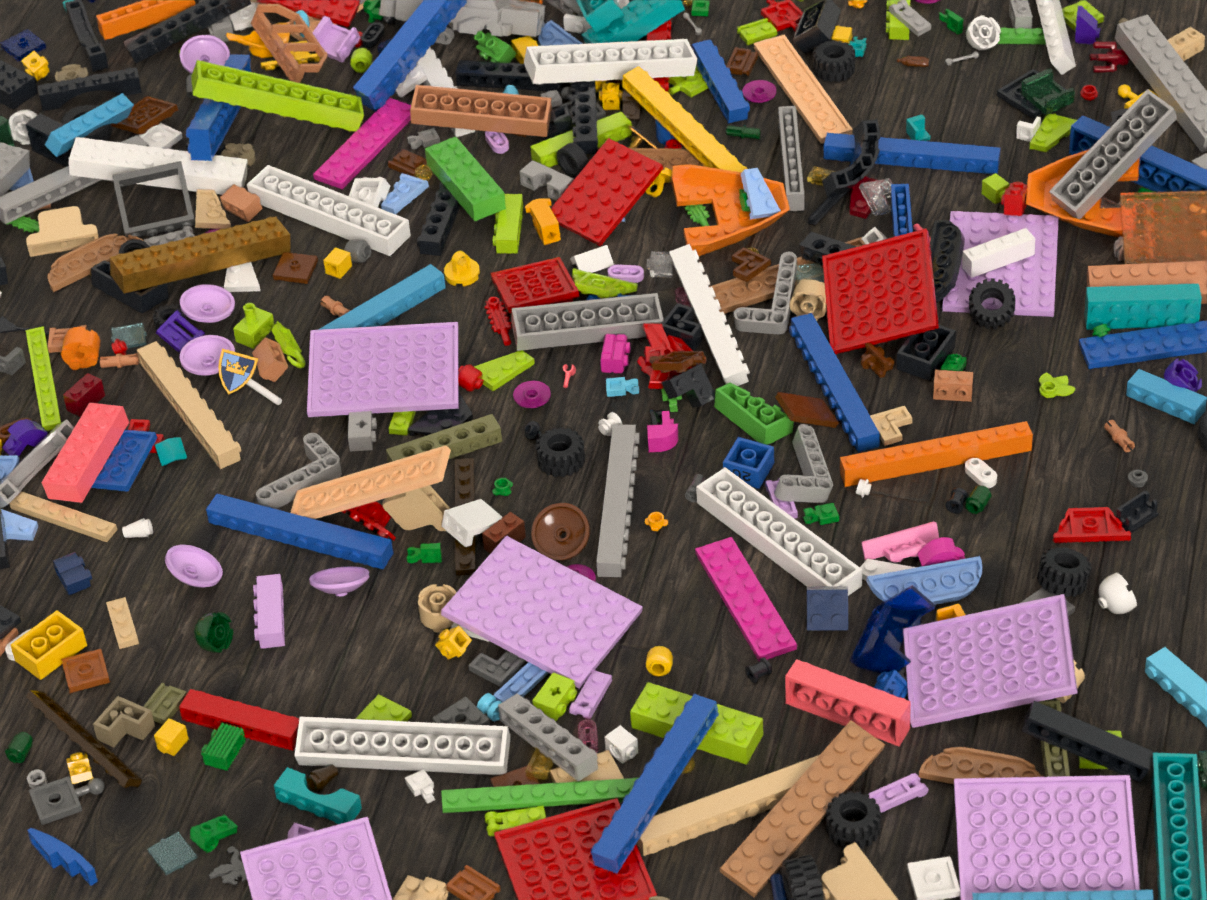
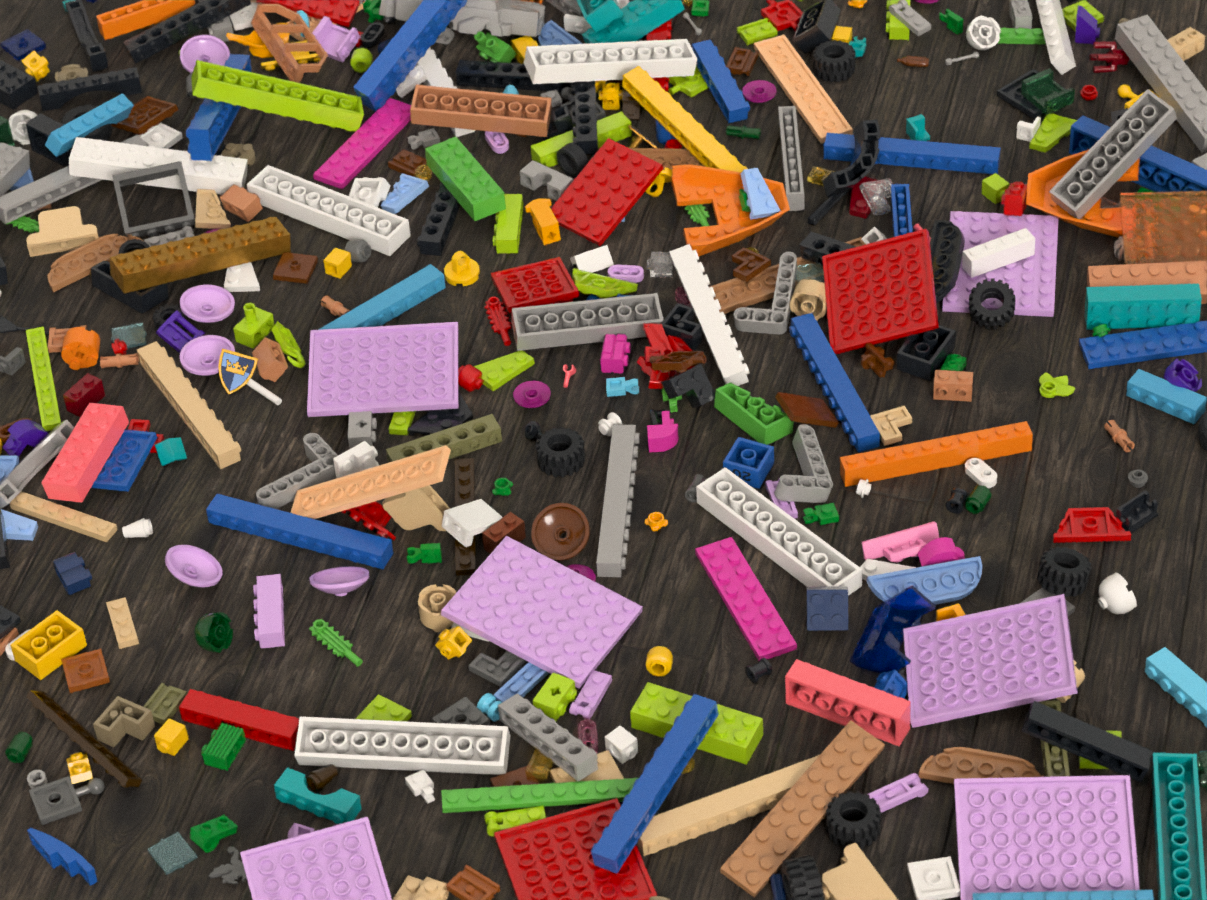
none -> bright green piece [309,619,363,667]
none -> white plate [333,441,379,479]

